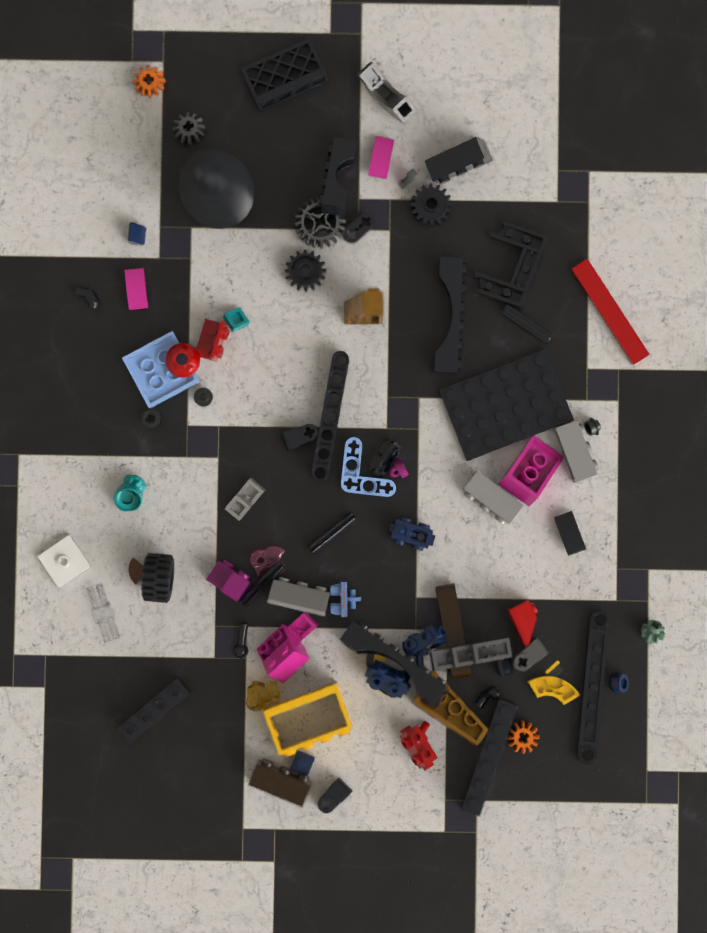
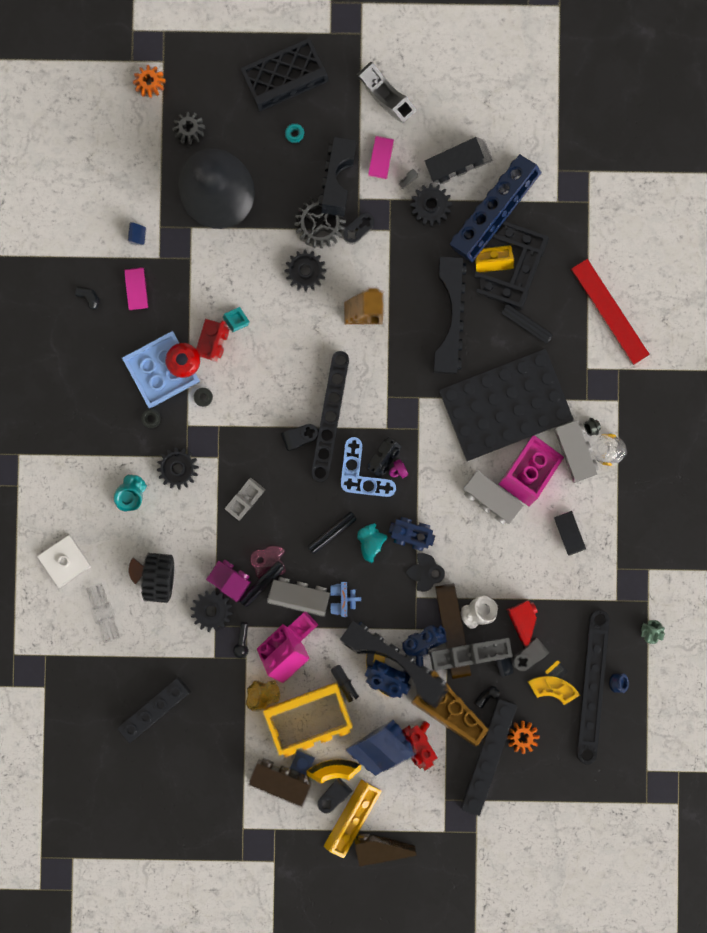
none -> black gear [157,447,199,490]
none -> black gear [190,590,233,632]
none -> teal plate [285,124,304,143]
none -> yellow tile [307,759,361,784]
none -> yellow slope [324,780,382,858]
none -> black axle [331,665,359,703]
none -> dark blue slope [345,720,415,776]
none -> dark brown slope [354,834,417,867]
none -> teal hair [357,523,388,563]
none -> black plate [406,553,445,592]
none -> dark blue brick [450,154,542,262]
none -> white hair [461,595,498,629]
none -> yellow slope [475,246,514,273]
none -> clear hair [591,434,628,466]

